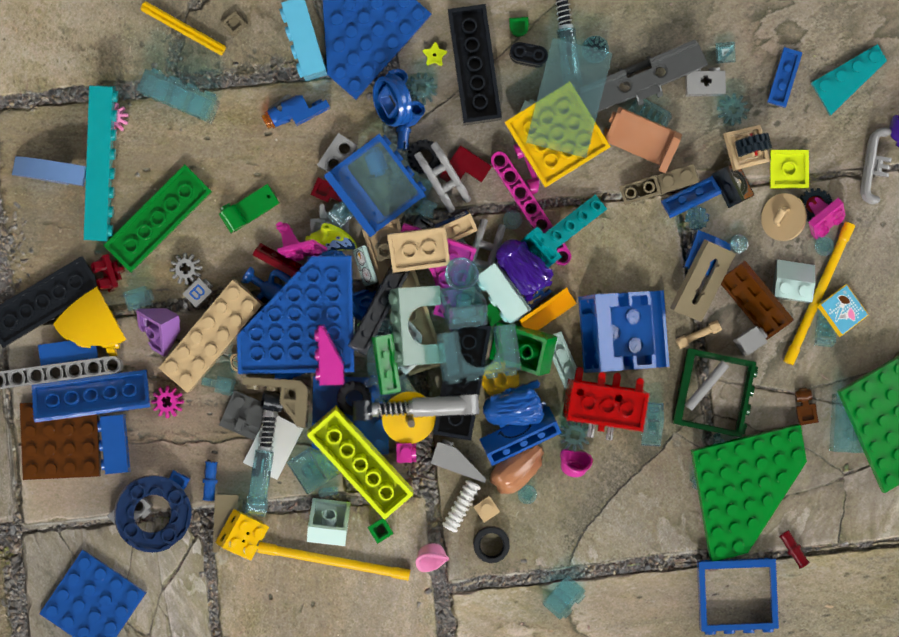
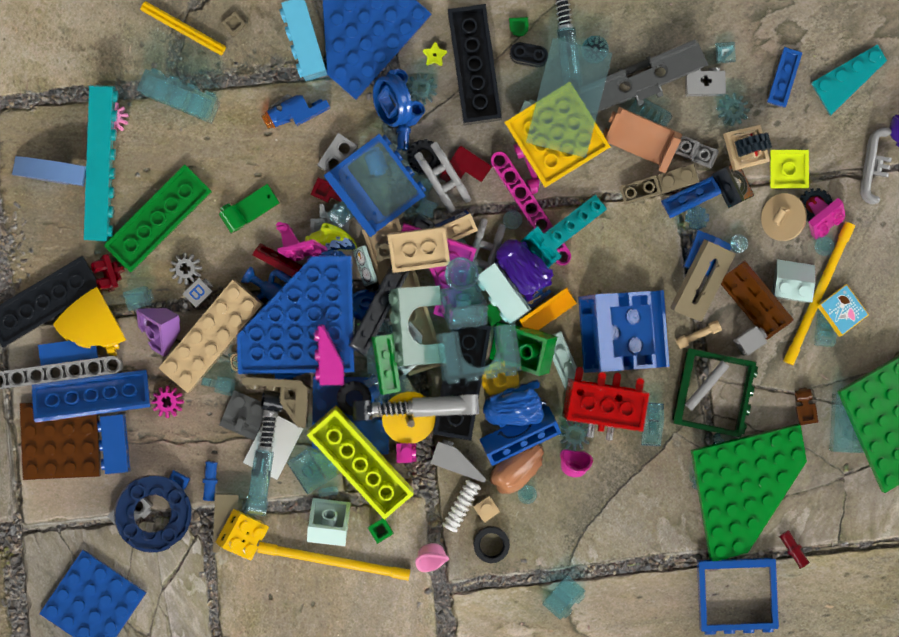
none -> light grey slope [675,136,719,169]

